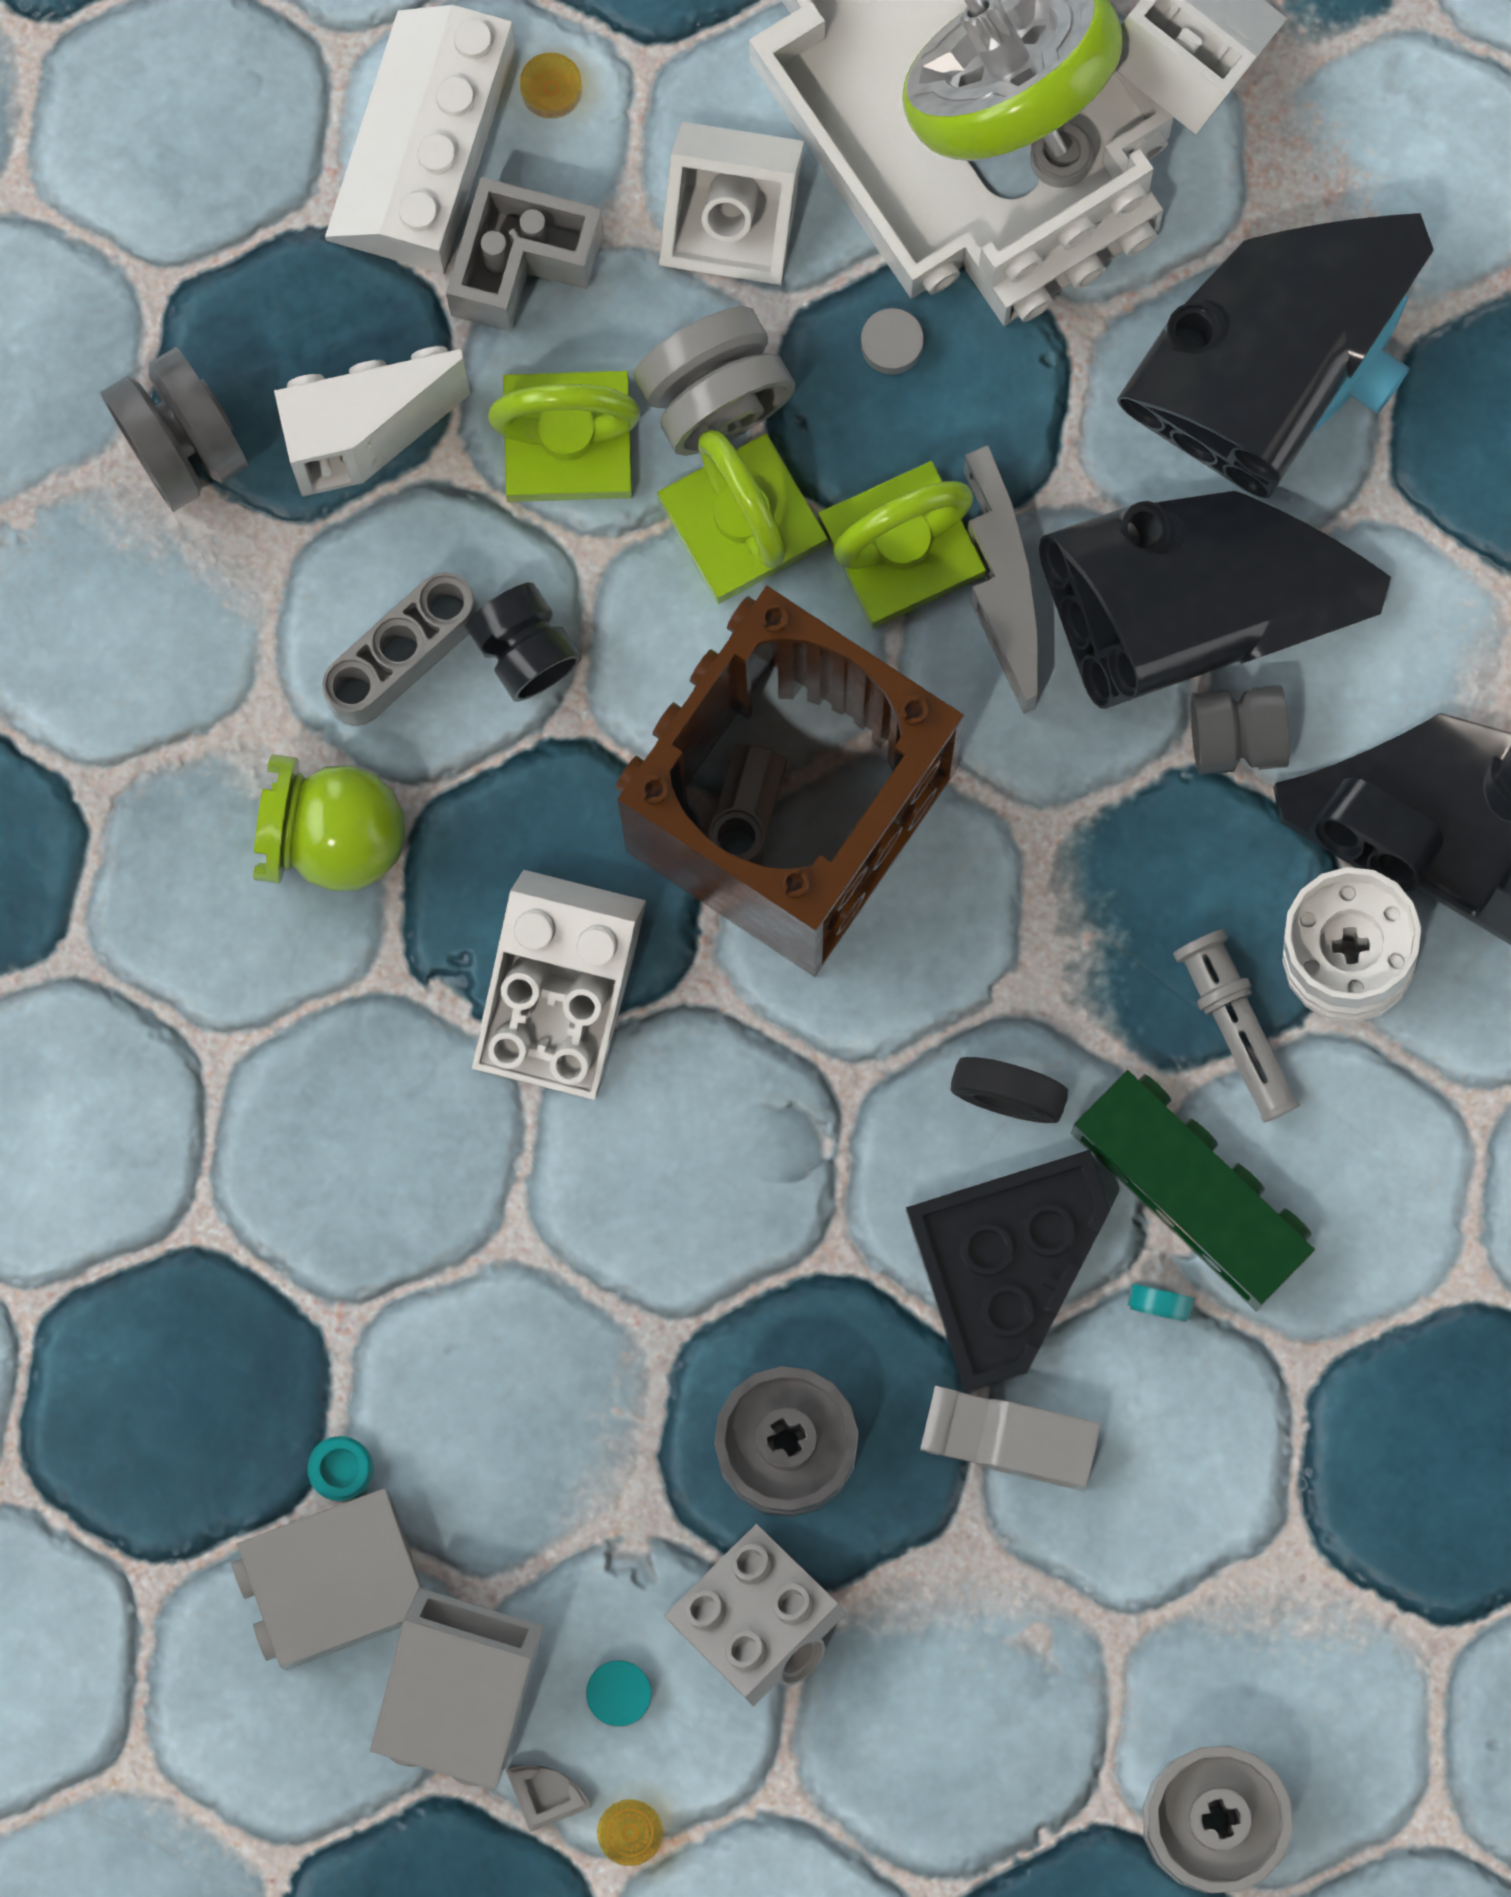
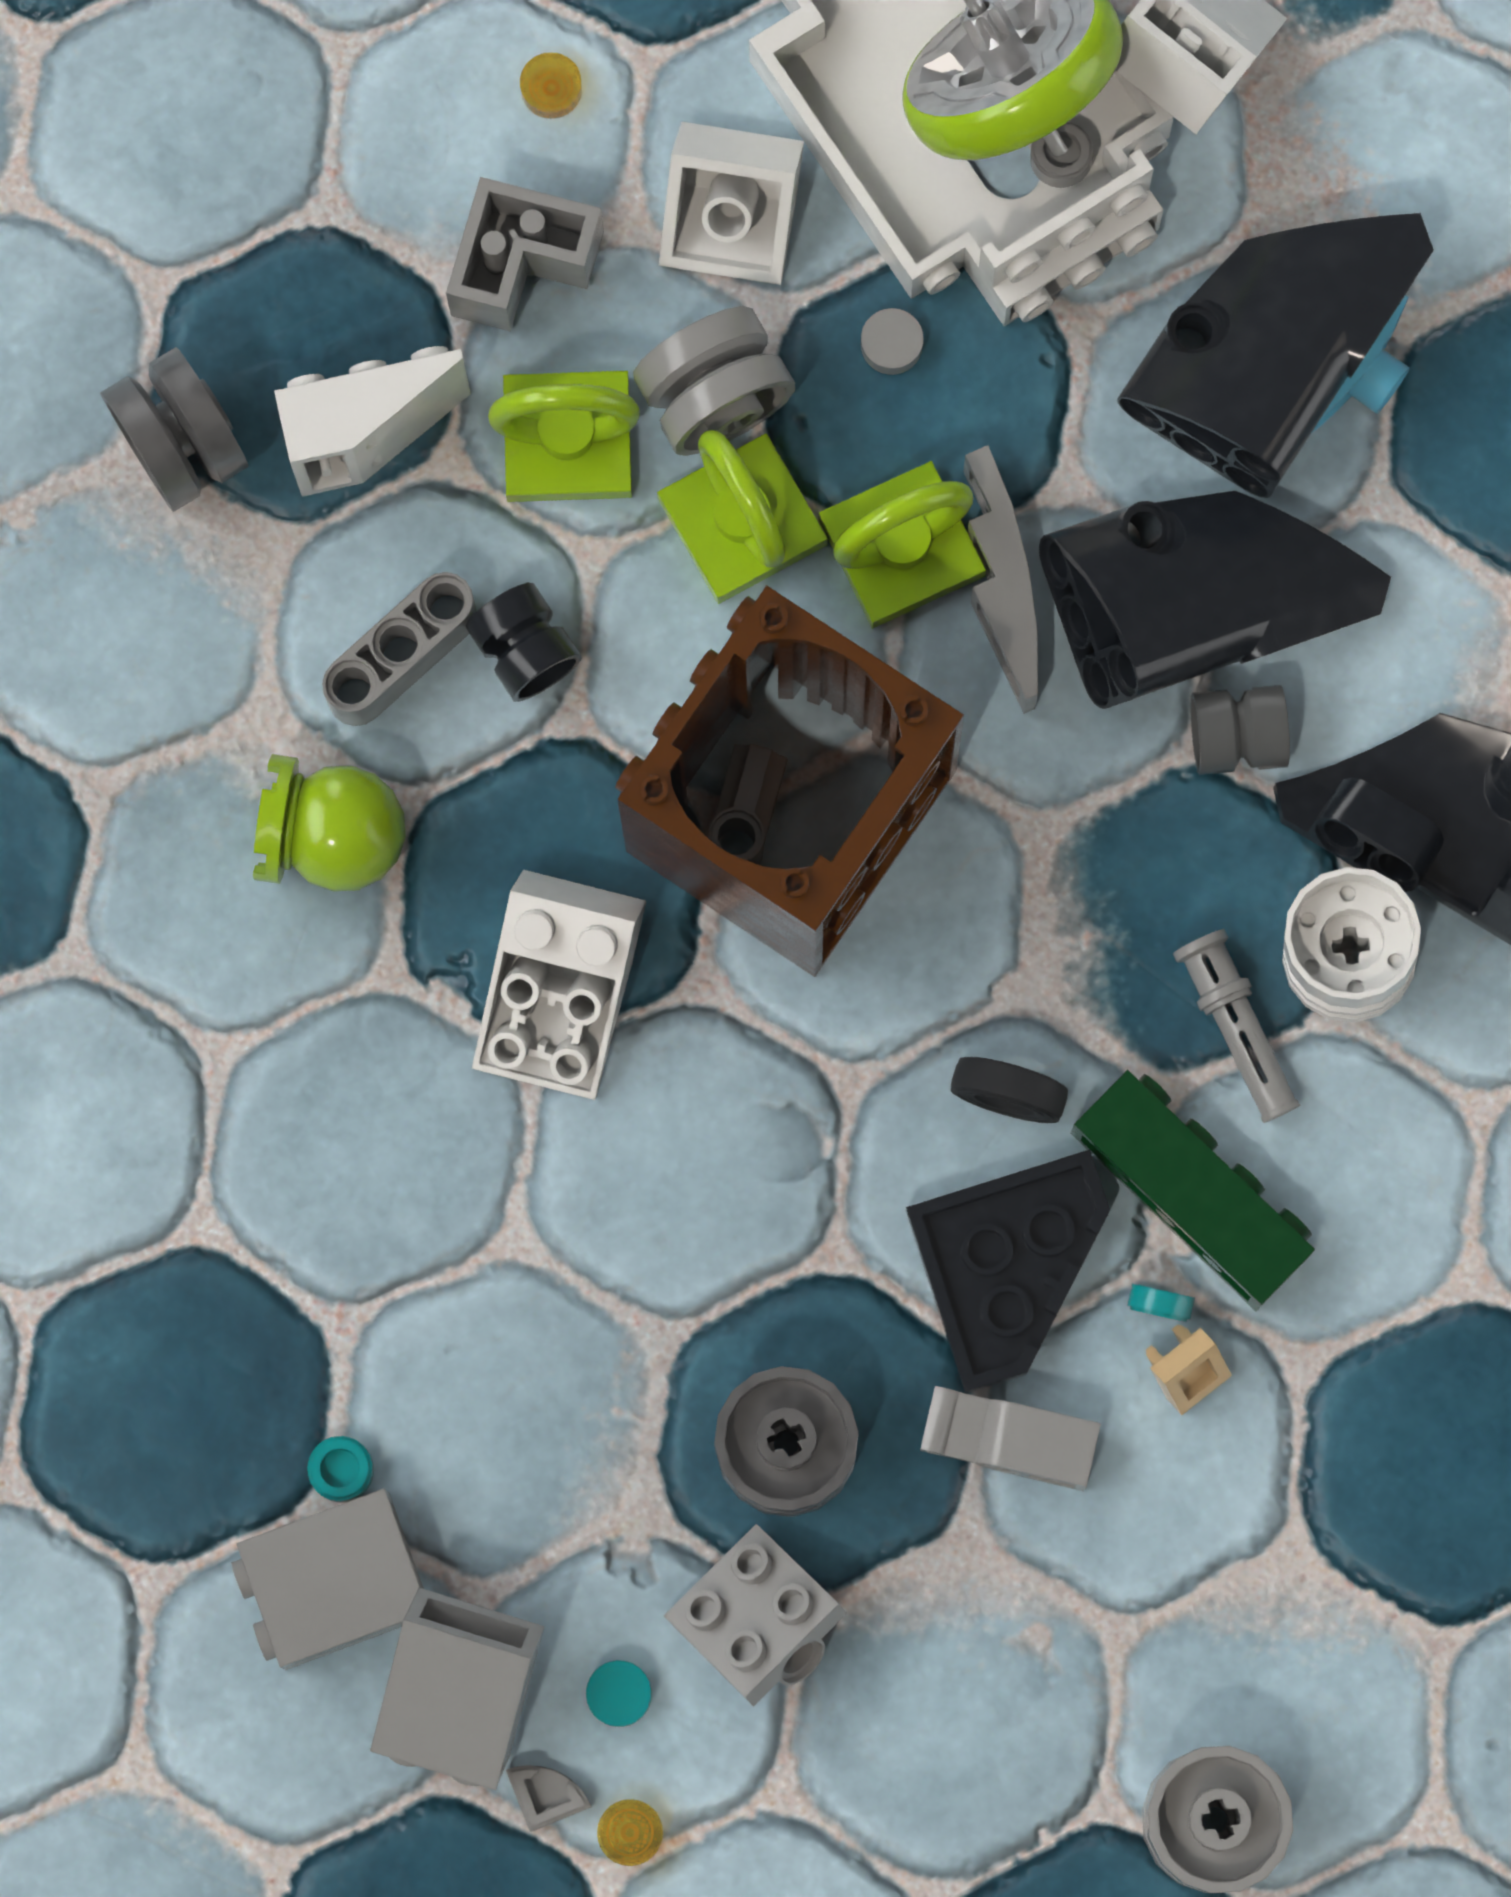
white slope [325,5,516,274] -> none
none -> tan tile [1146,1325,1232,1415]

